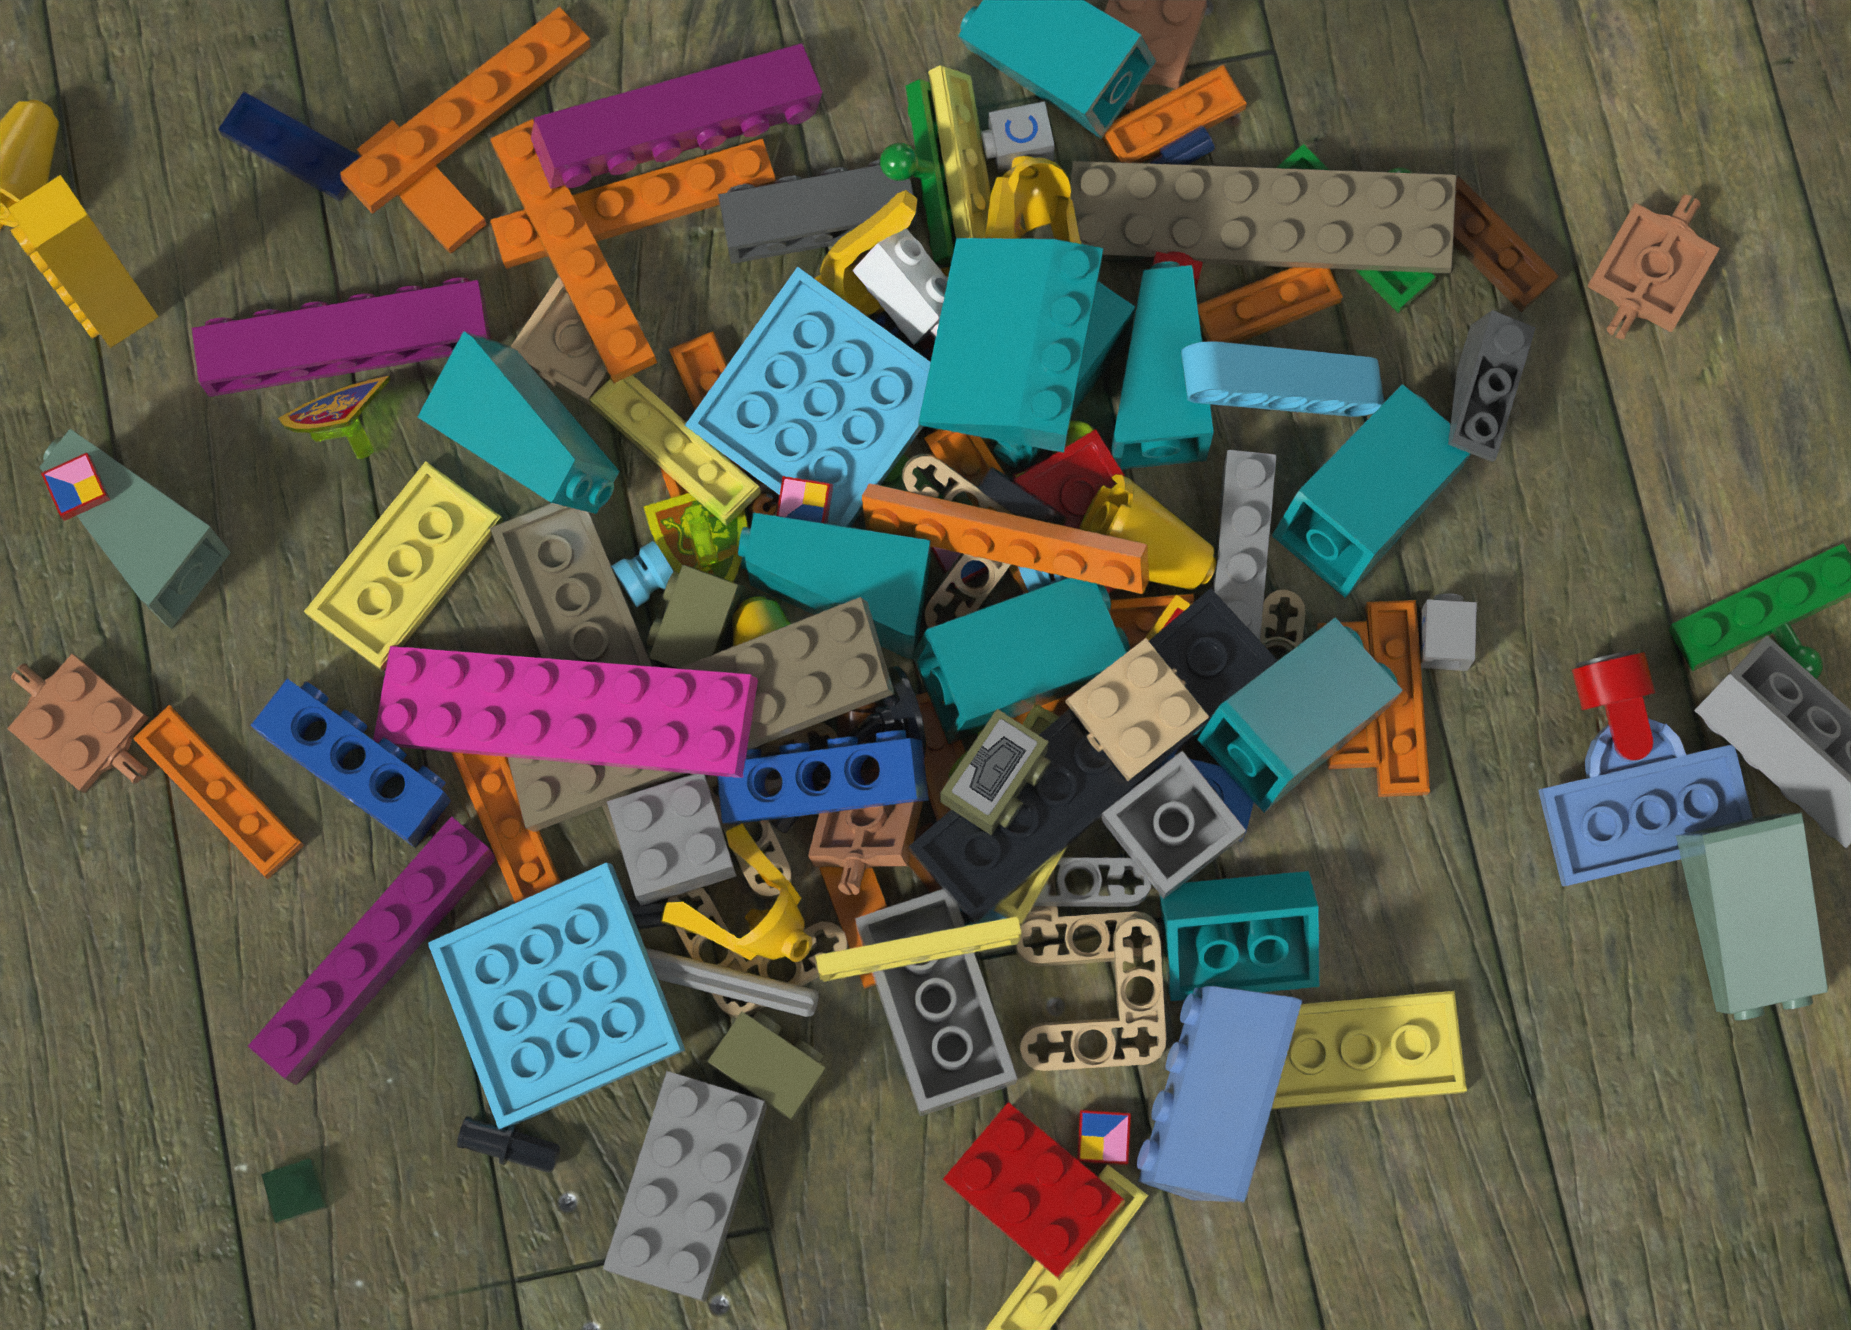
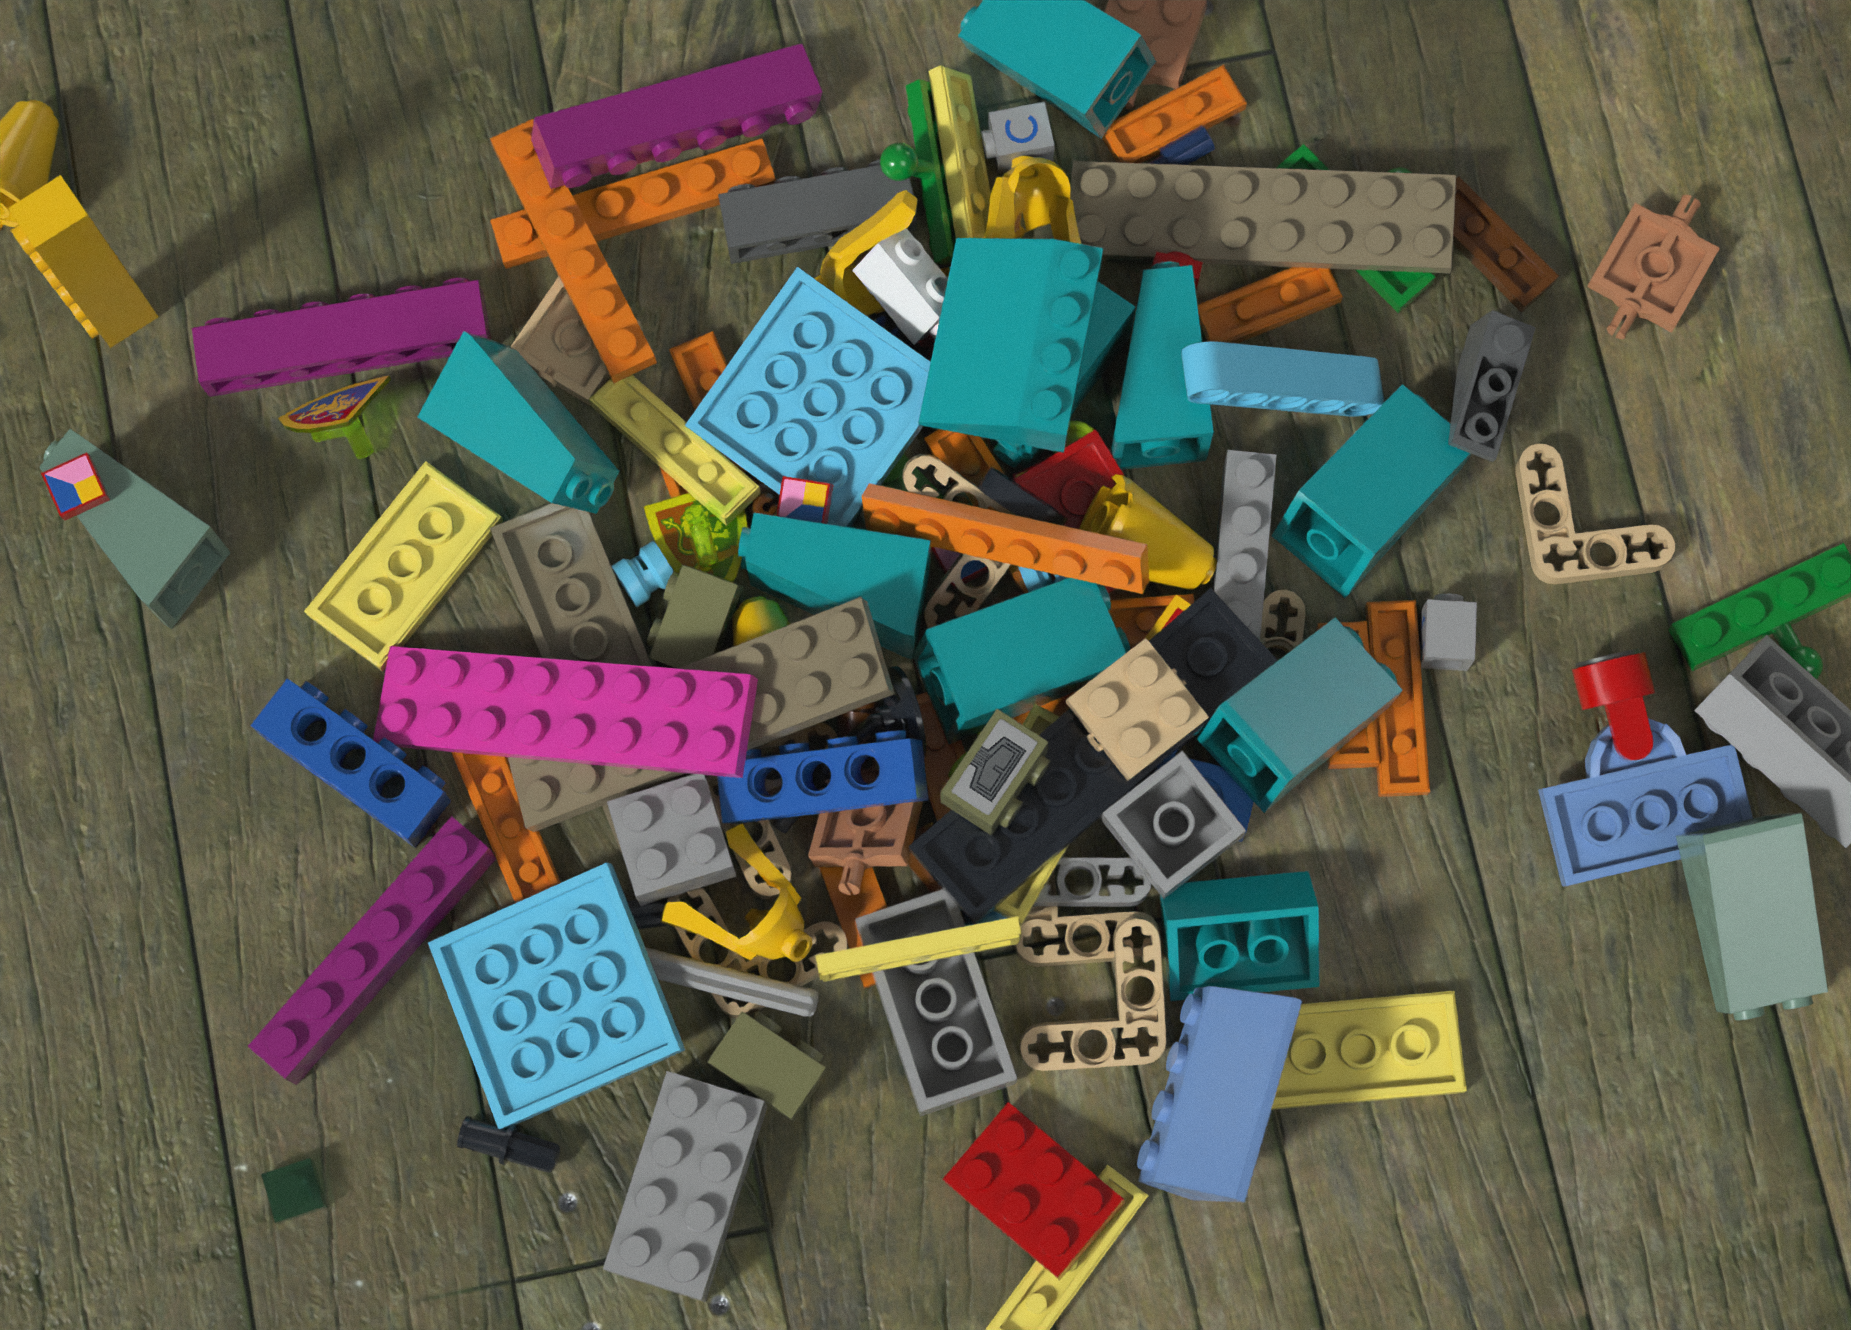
nougat plate [7,654,150,793] -> none
orange tile [133,705,304,879] -> none
clear blue tile [218,91,361,201] -> none
orange plate [340,6,590,214] -> none
orange tile [357,120,486,254] -> none
tile [1077,1110,1131,1166] -> none
none -> tan beam [1515,443,1675,584]

